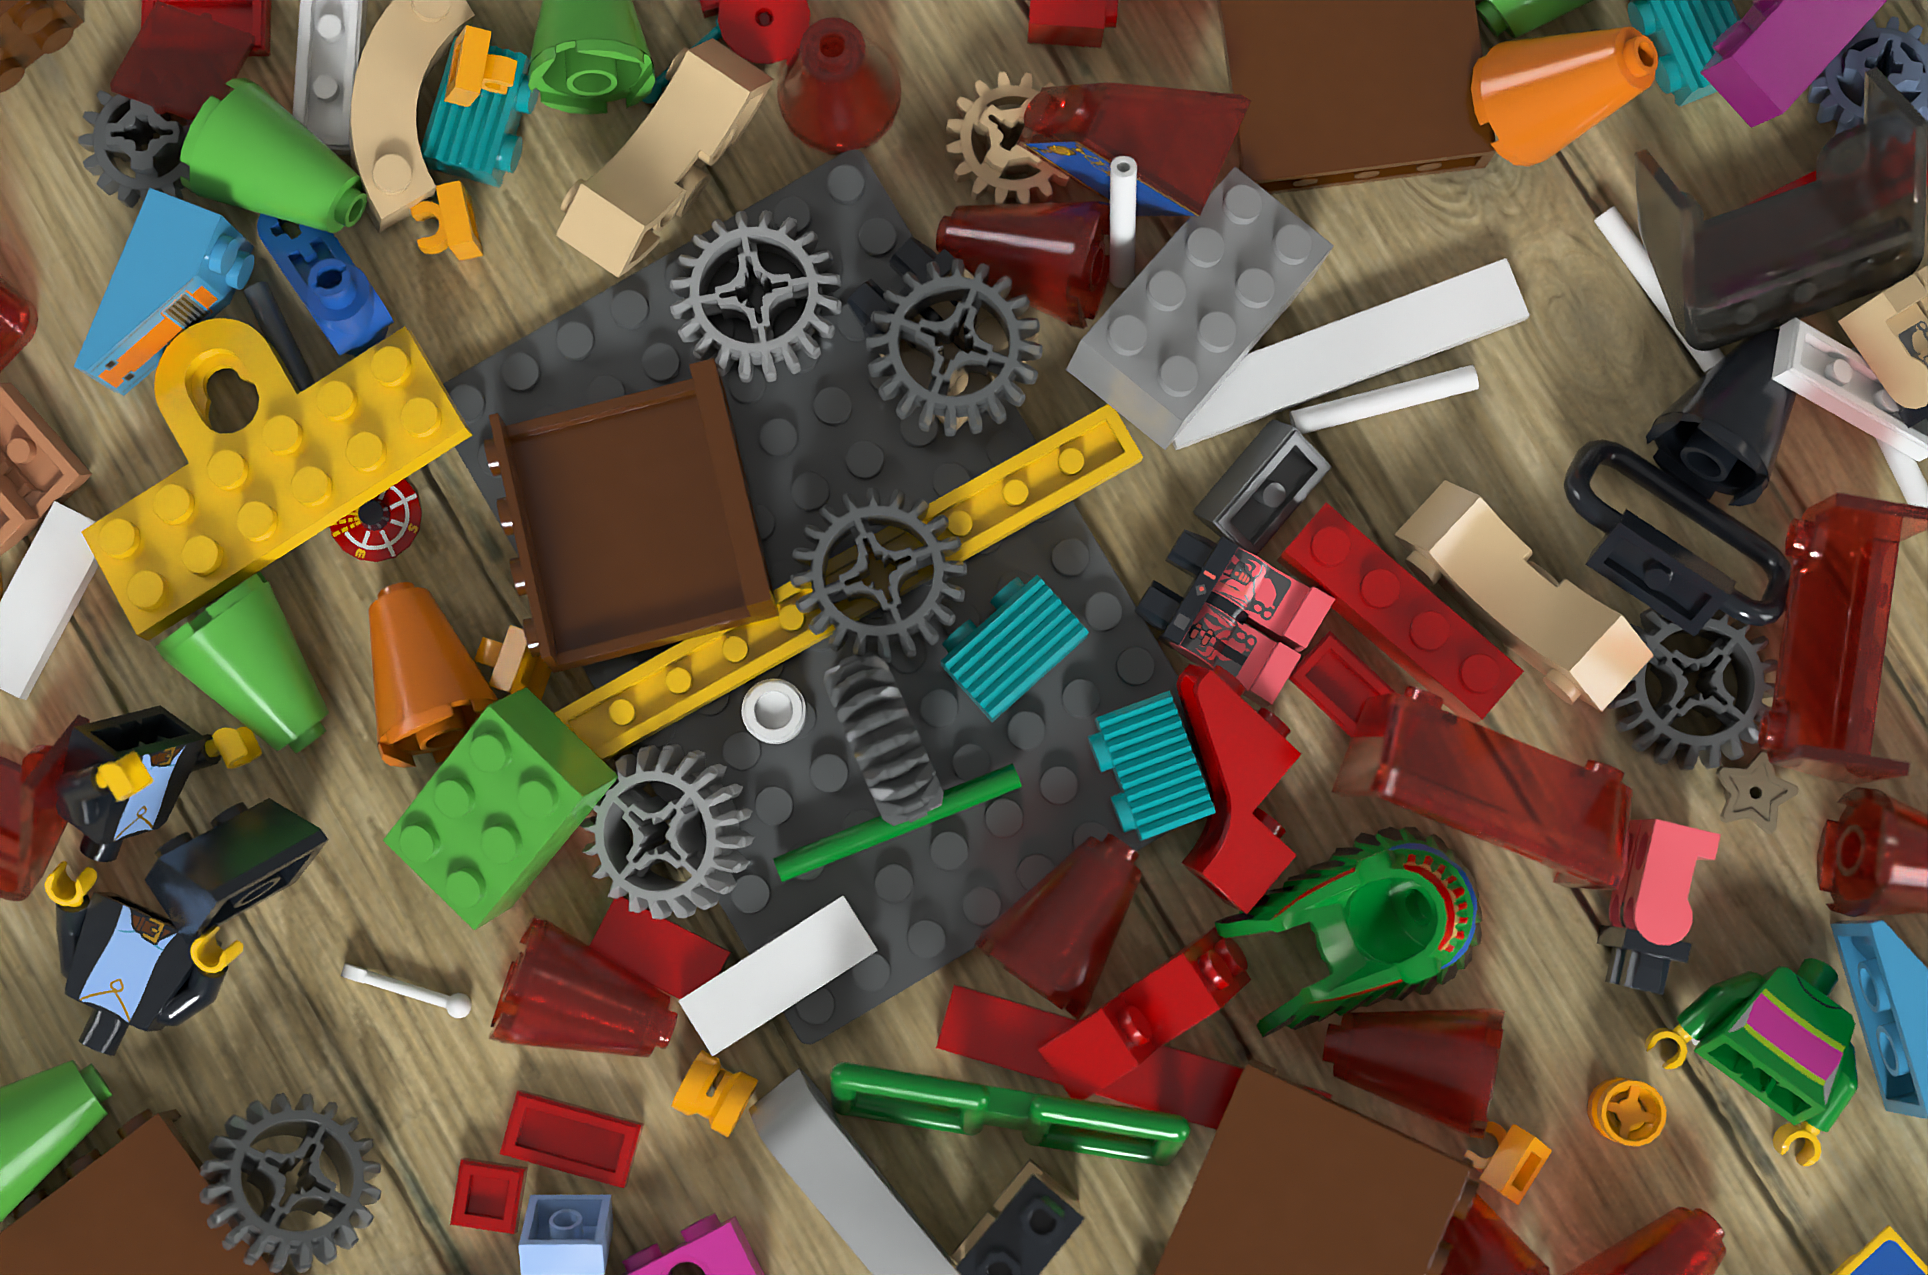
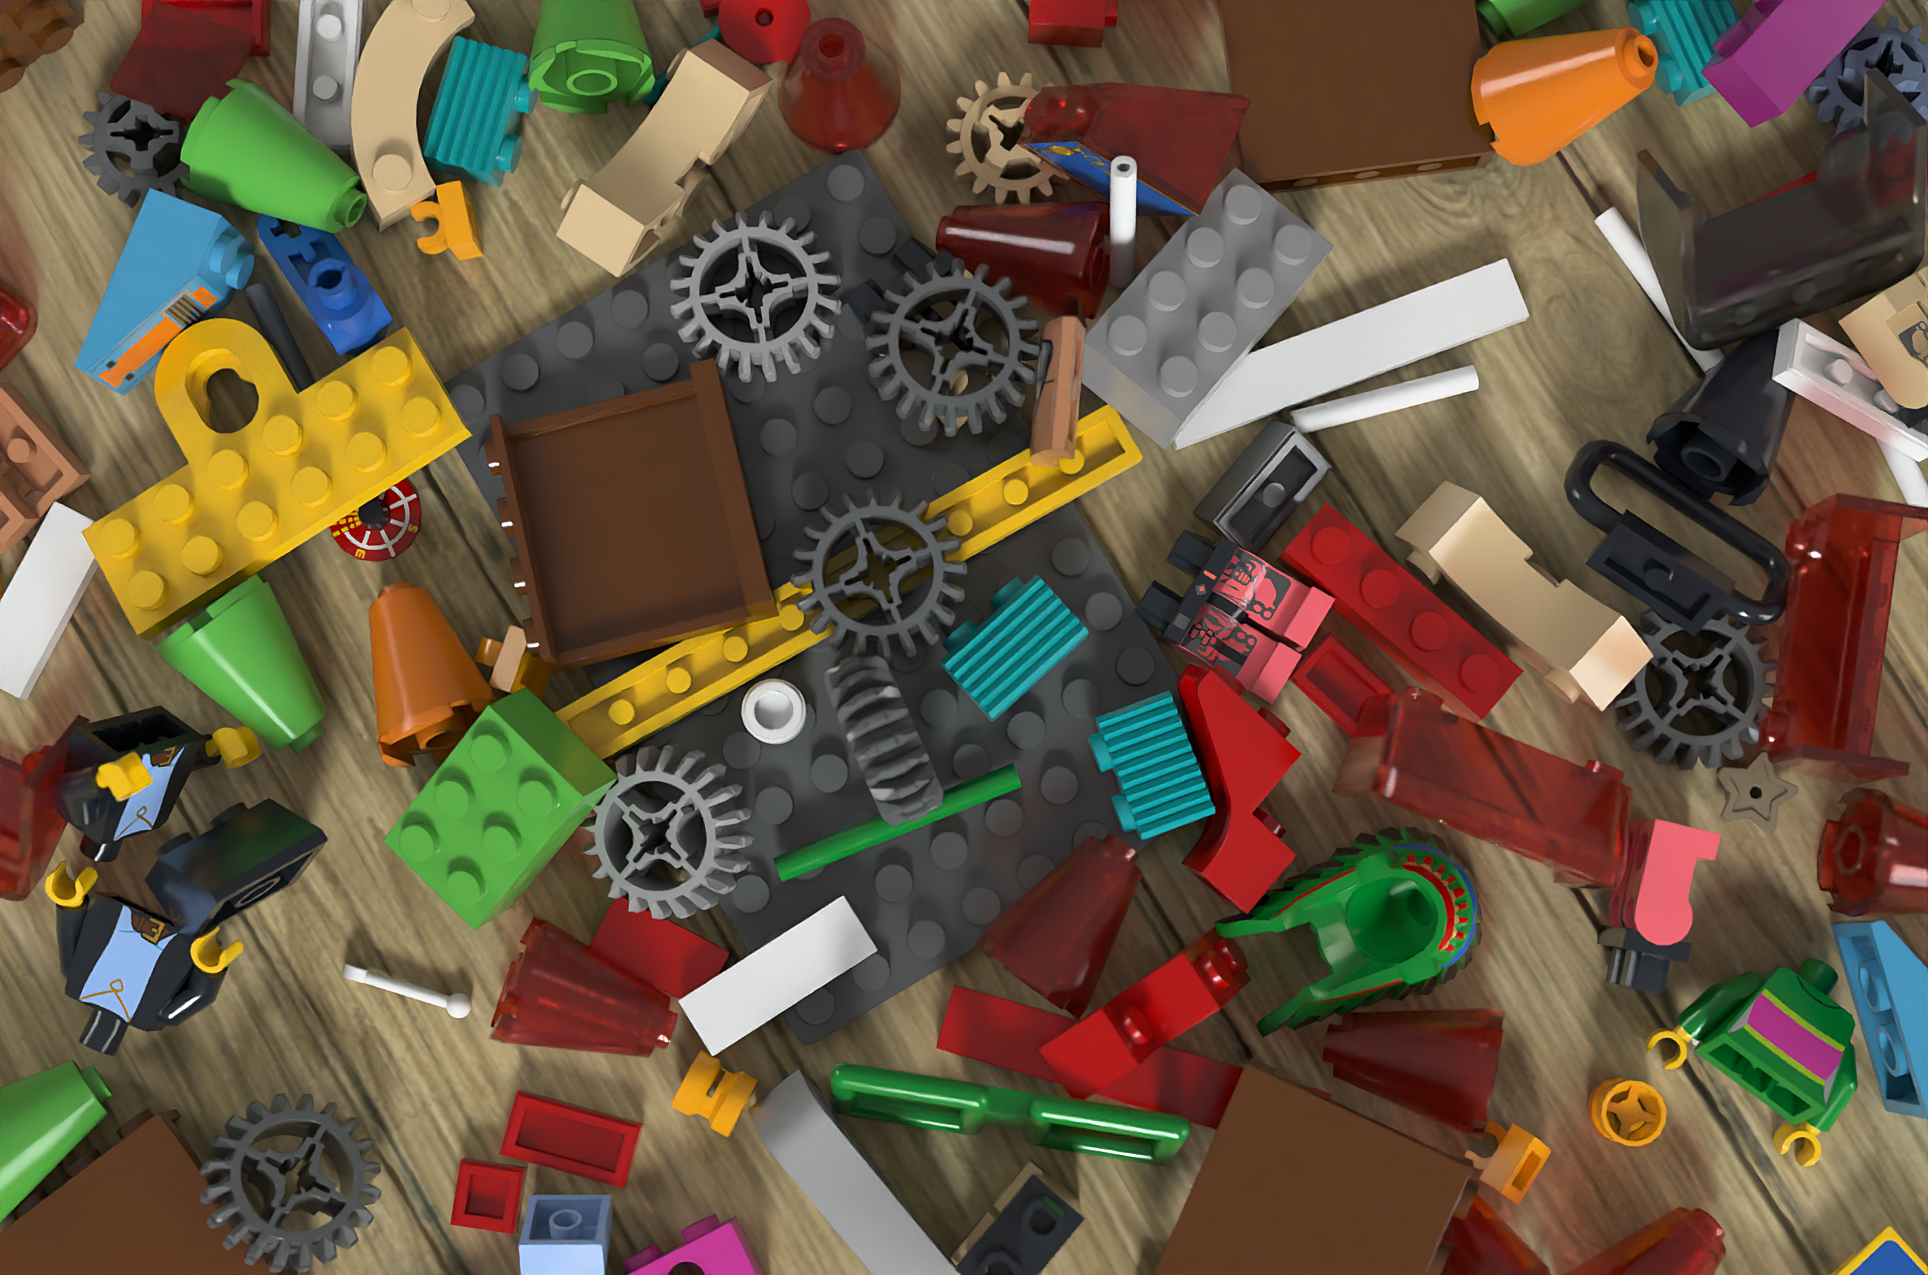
light orange tile [444,25,518,107] -> none
none -> nougat slope [1029,316,1086,467]

